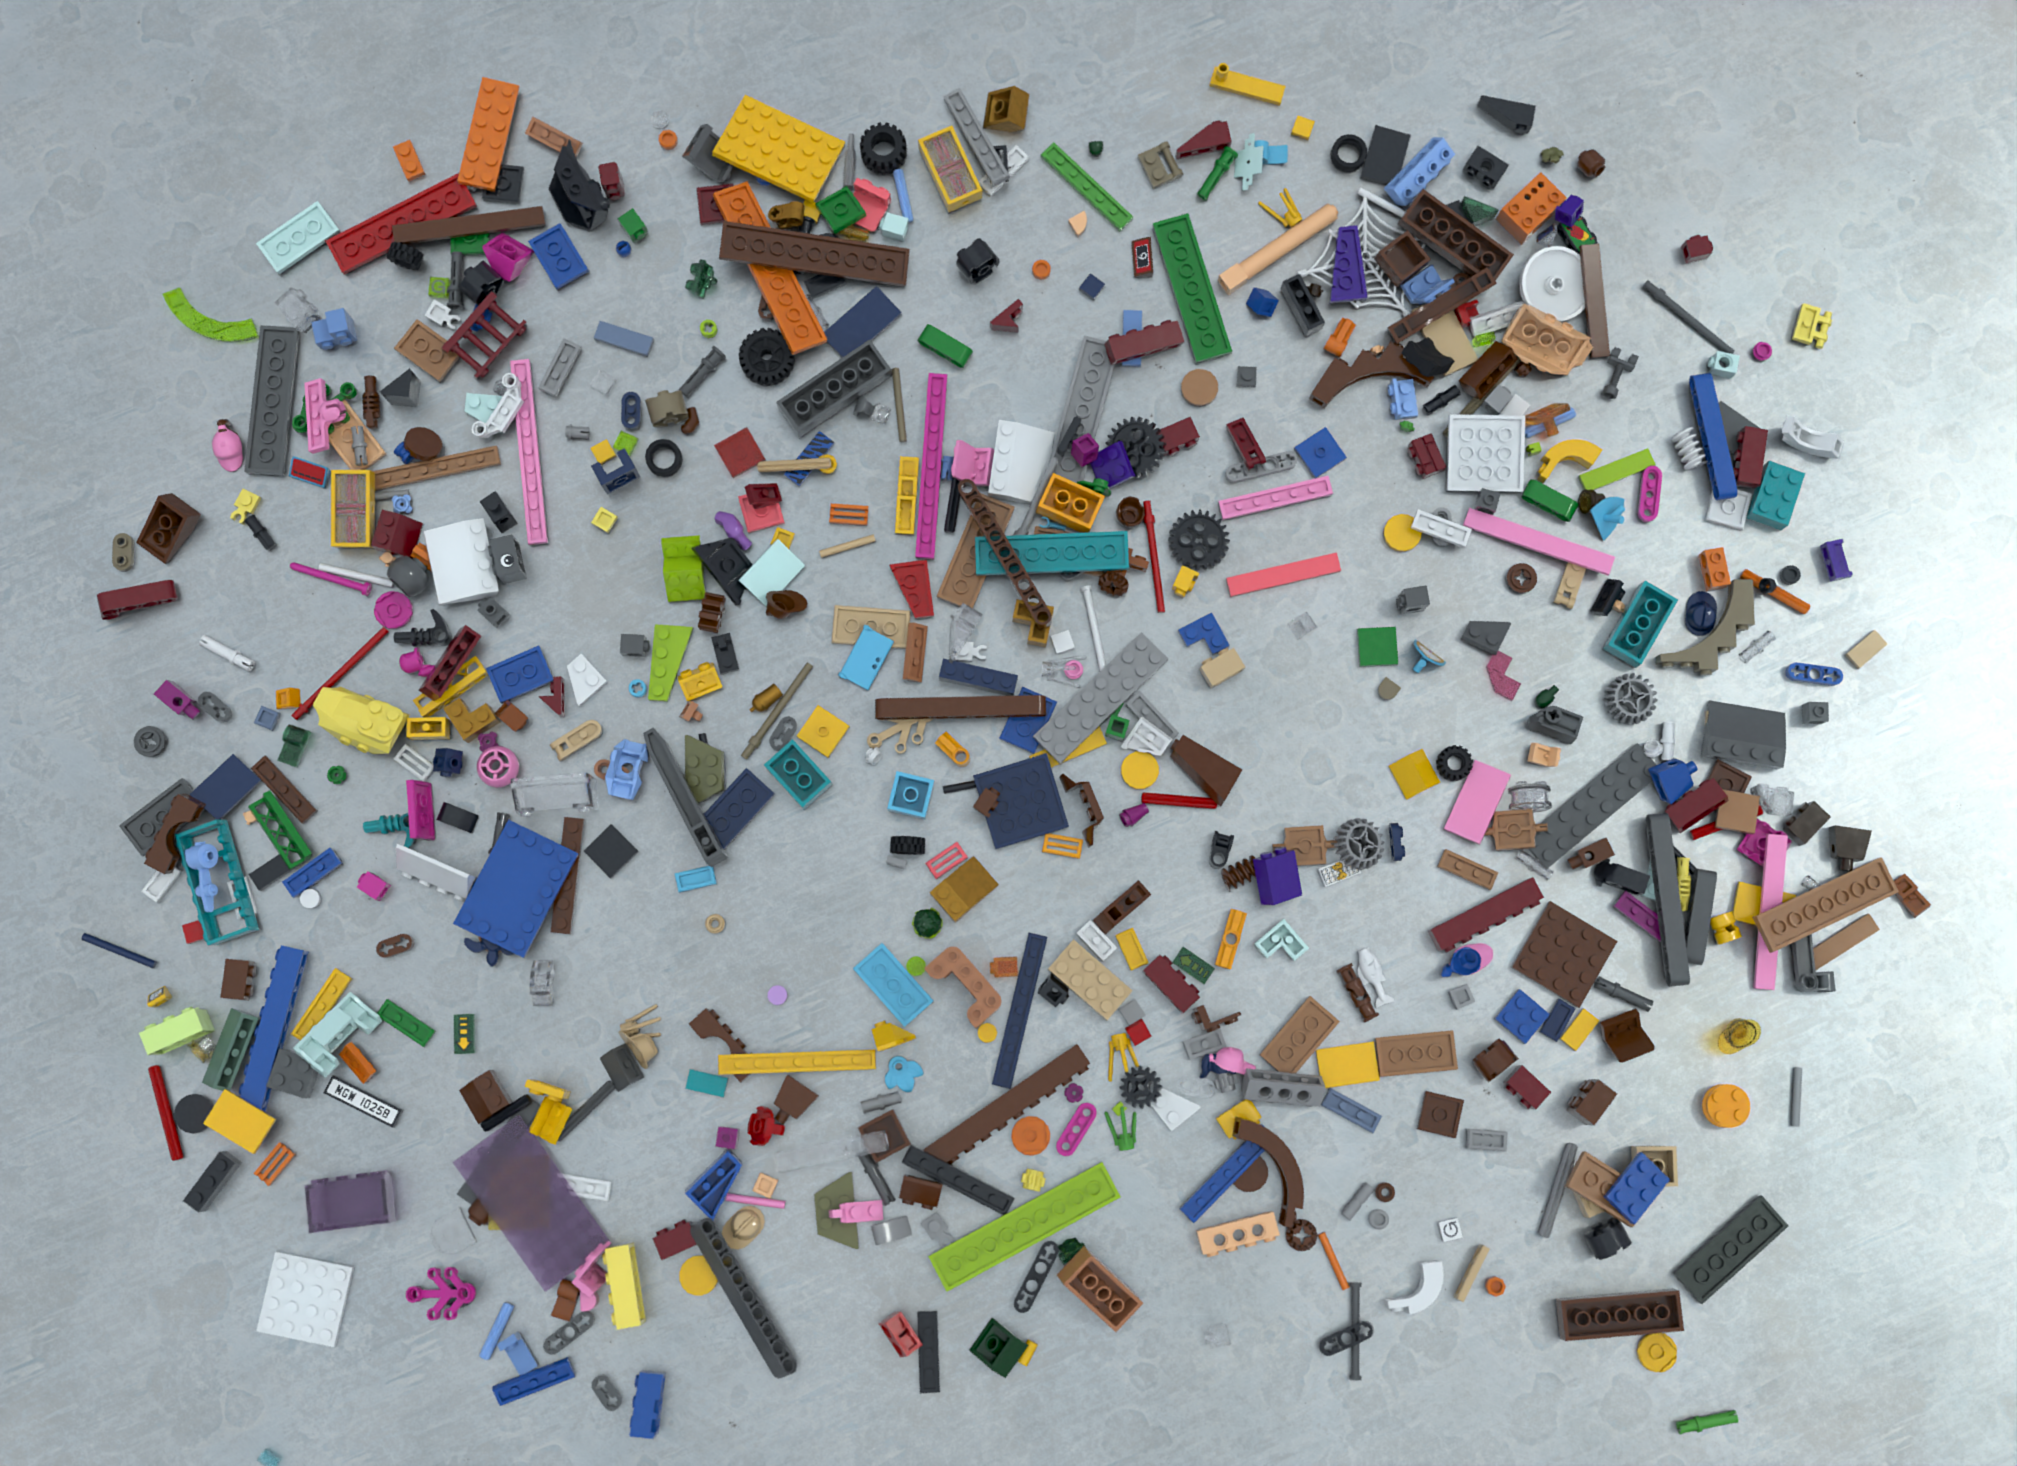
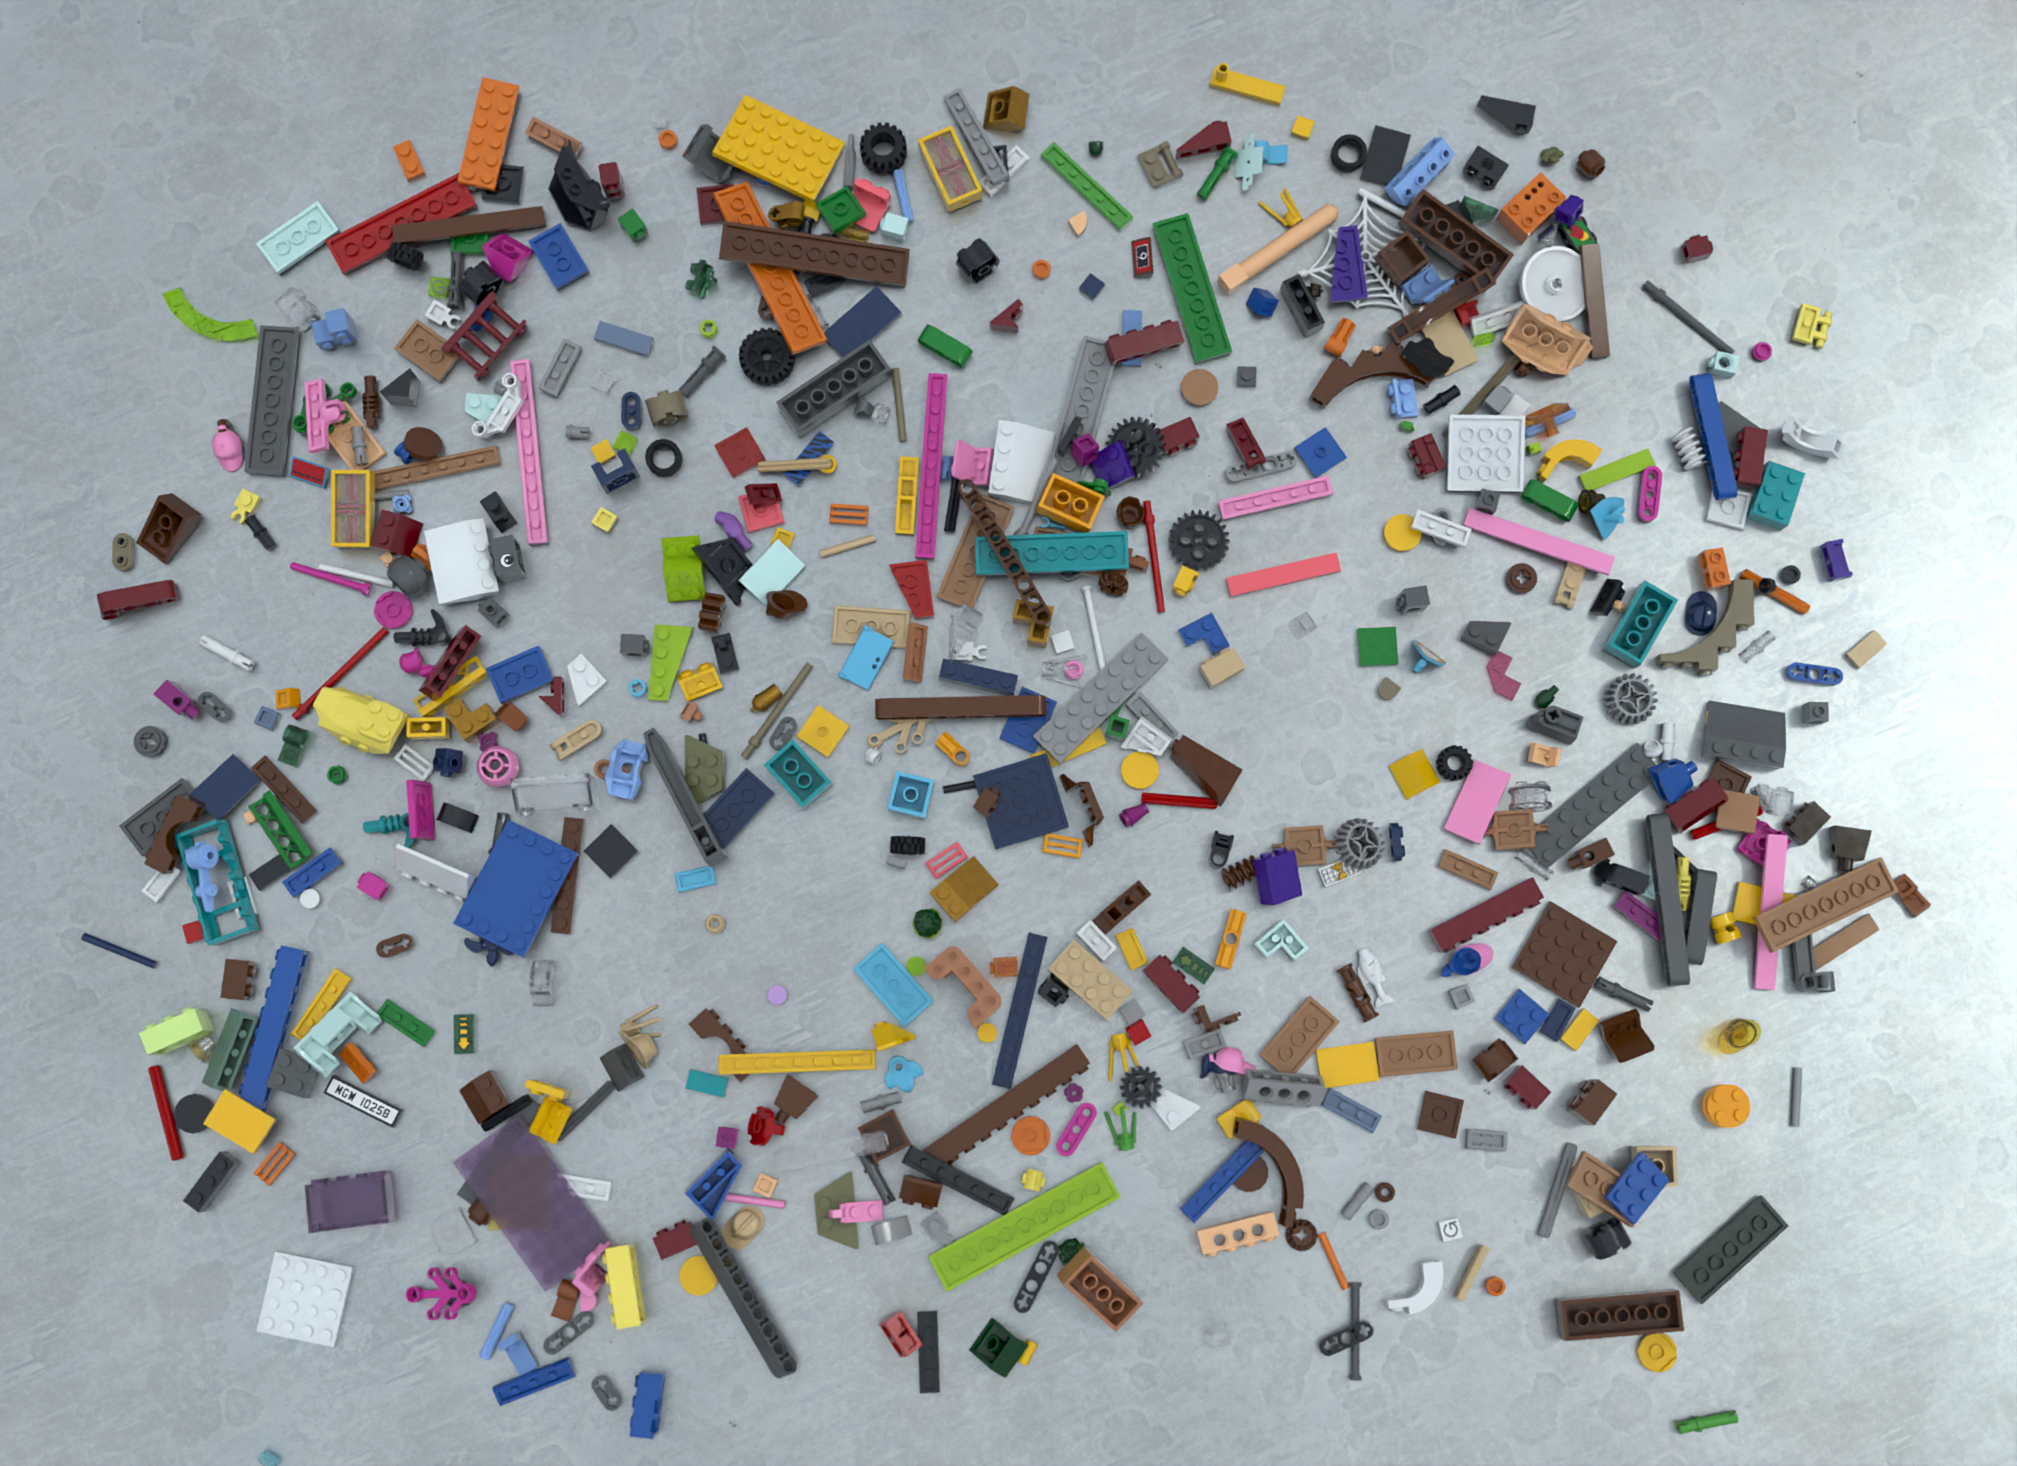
yellow slope [147,986,172,1008] -> none
blue hinge [616,241,632,257] -> none
reddish brown arm [681,407,699,434] -> none
reddish brown brick [1458,341,1517,400] -> none
dark grey bar [1602,347,1639,399] -> none

